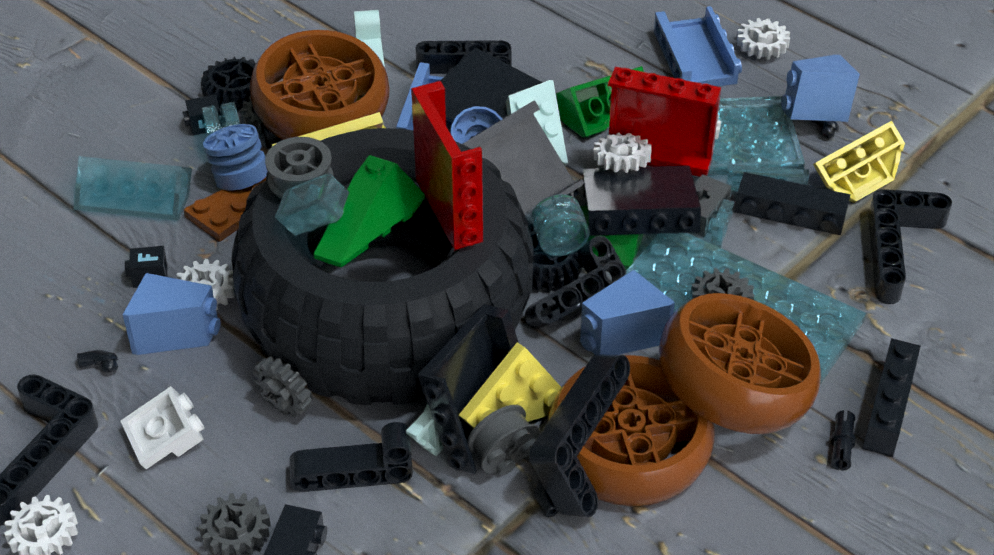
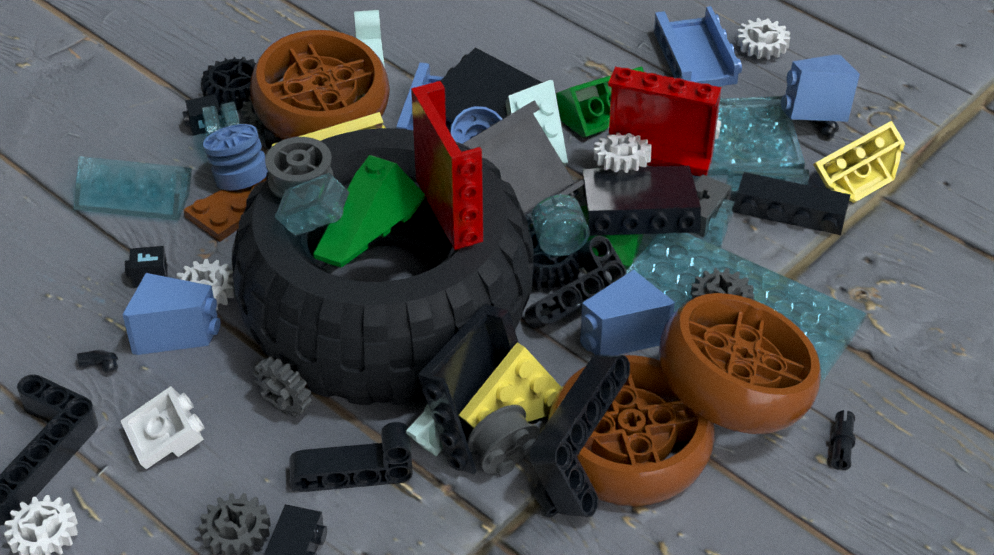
black beam [415,40,512,74] -> none
black brick [862,338,921,457] -> none
black beam [868,189,952,304] -> none

